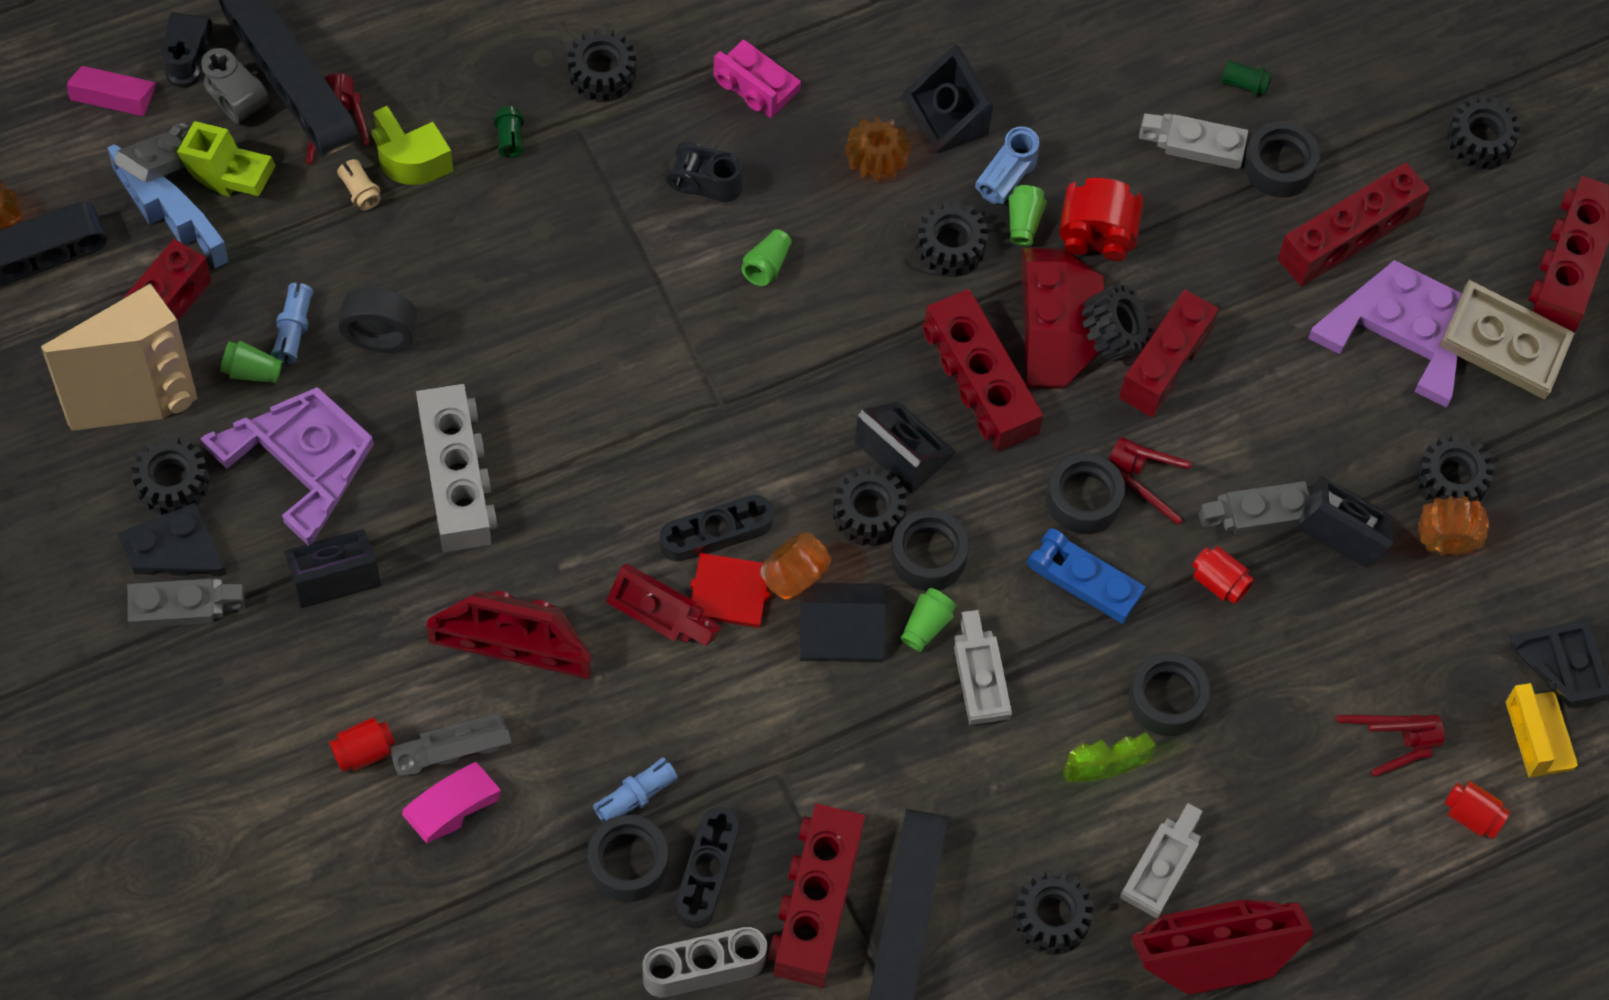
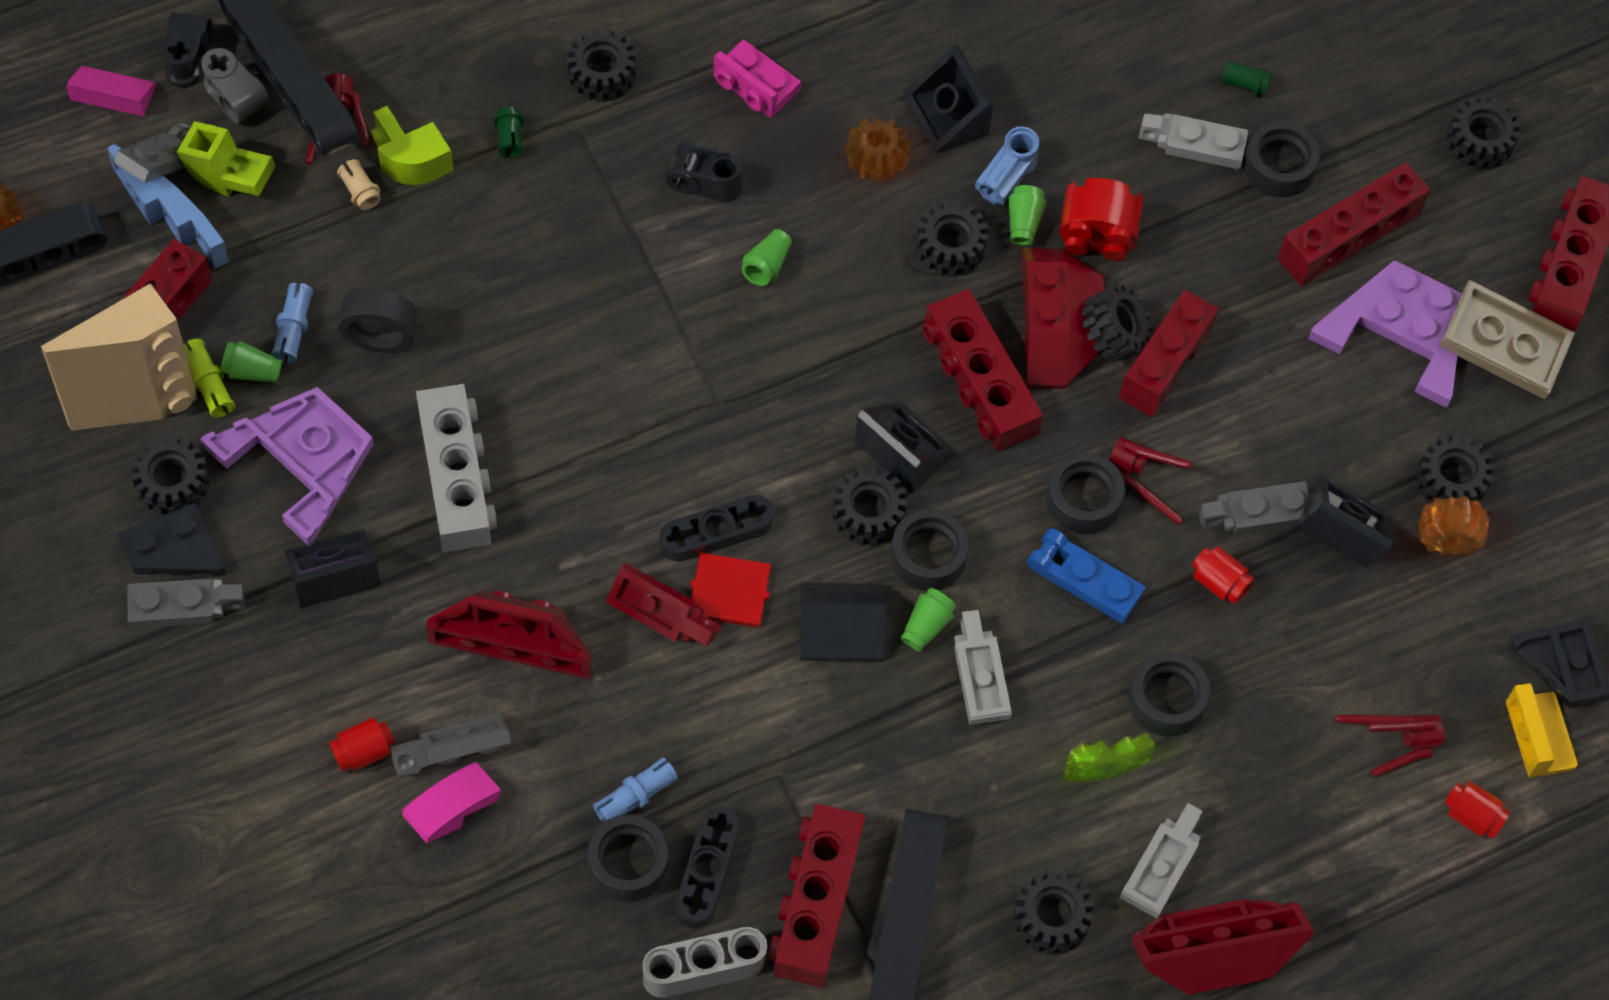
clear orange gear [760,532,832,600] -> none
none -> lime pin [183,339,235,418]

